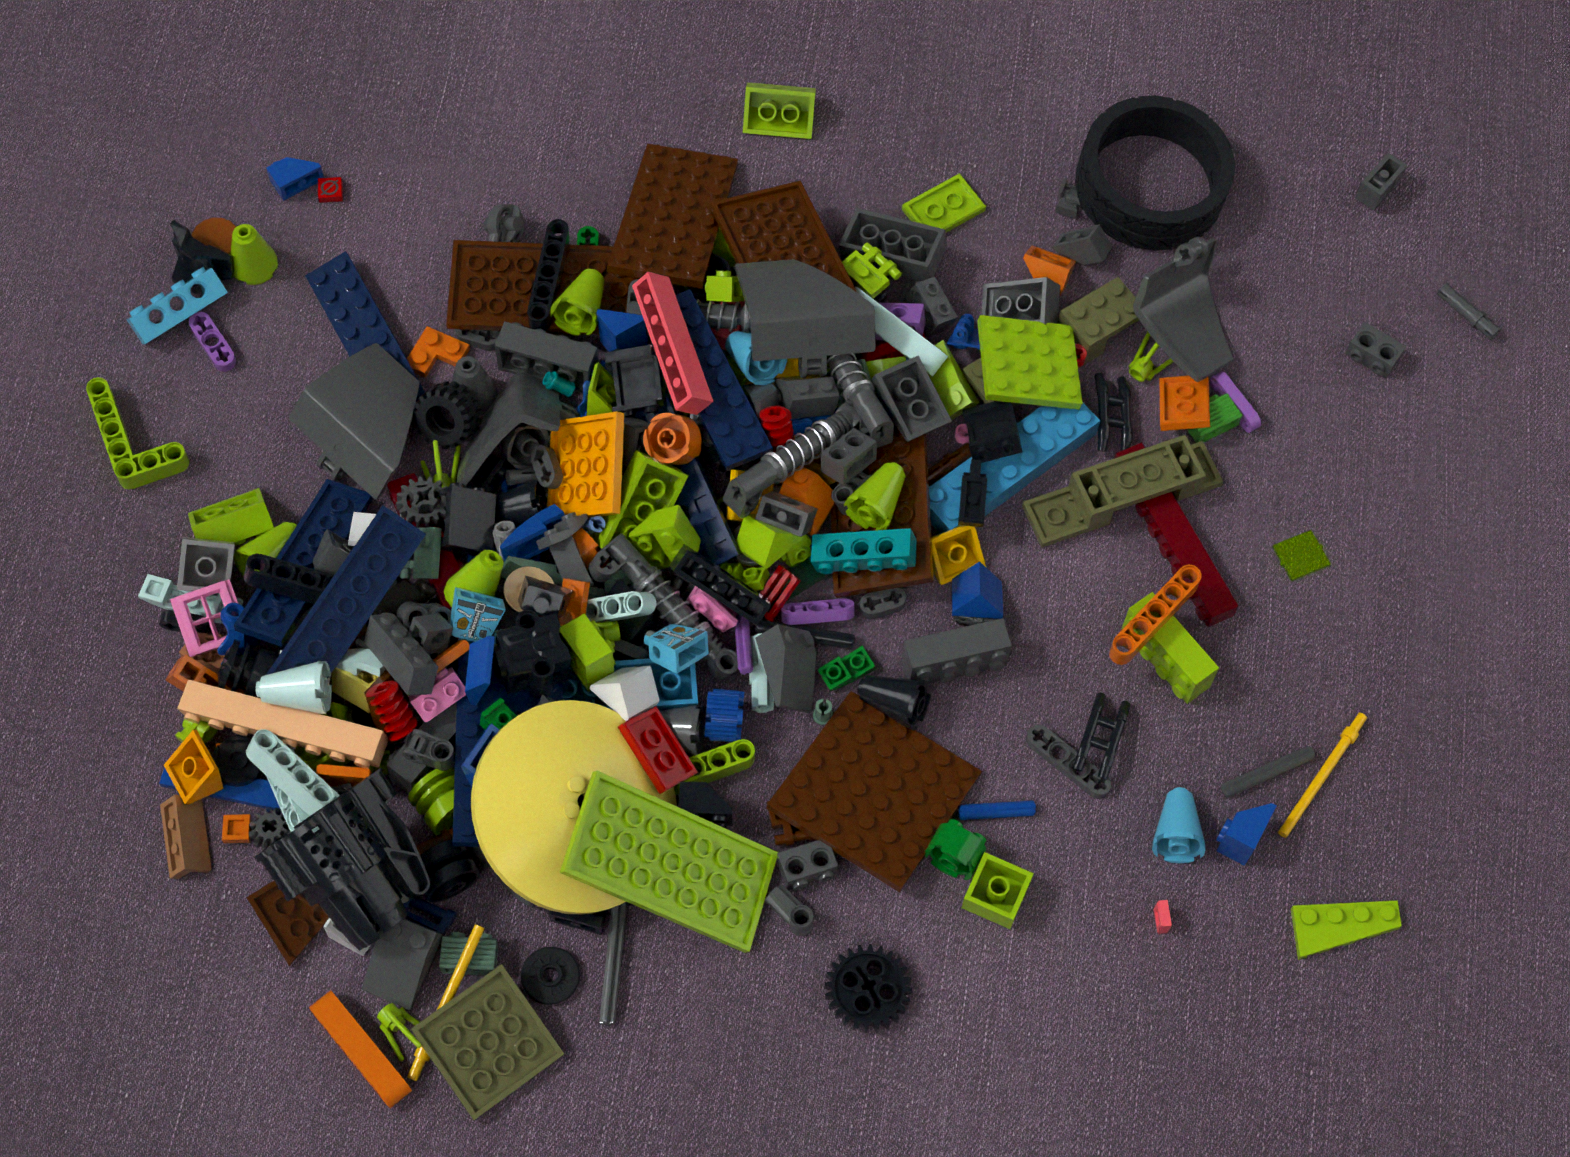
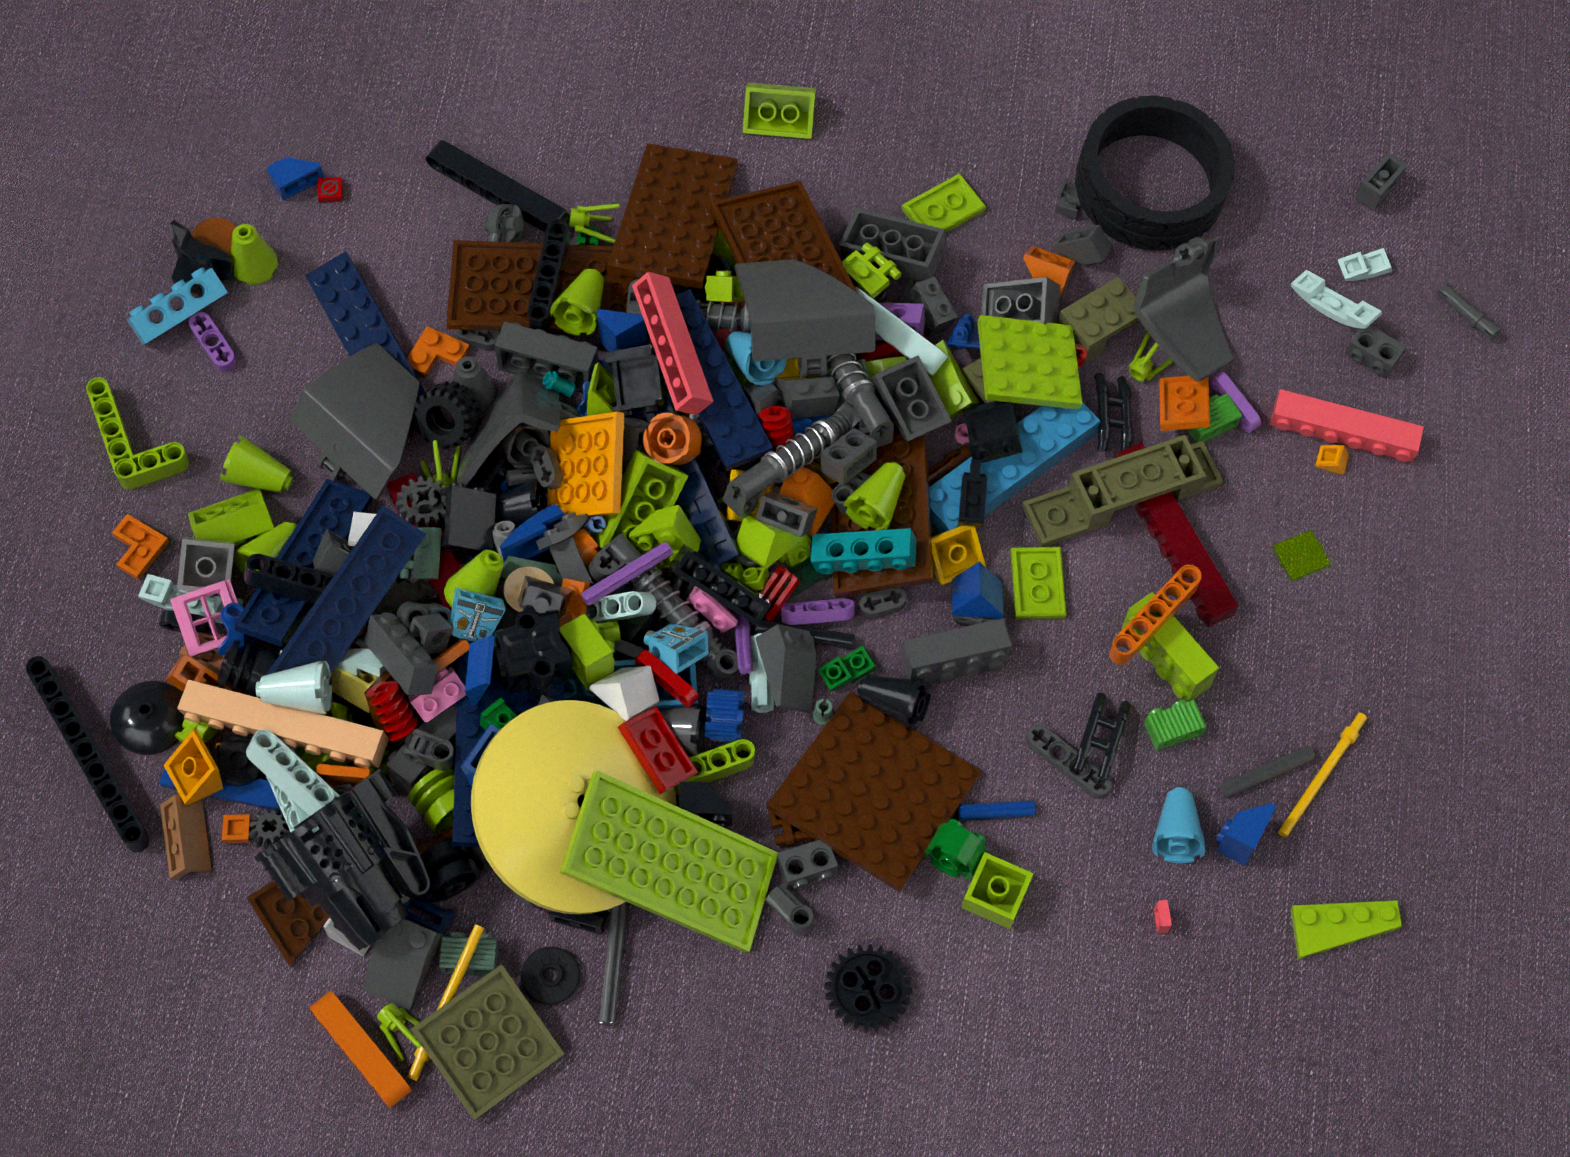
none -> black beam [25,656,150,852]
none -> black dish [110,681,184,755]
none -> orange plate [112,514,169,581]
none -> lime cone [220,435,294,493]
none -> black beam [425,140,570,236]
none -> lime plant [570,204,620,244]
none -> medium lavender axle [581,542,673,605]
none -> red beam [634,650,699,708]
none -> lime tile [1010,547,1066,620]
none -> bright green brick [1144,700,1207,751]
none -> coral brick [1270,389,1424,463]
none -> light aqua slope [1291,270,1382,329]
none -> light orange slope [1315,445,1349,474]
none -> light aqua slope [1338,248,1392,281]

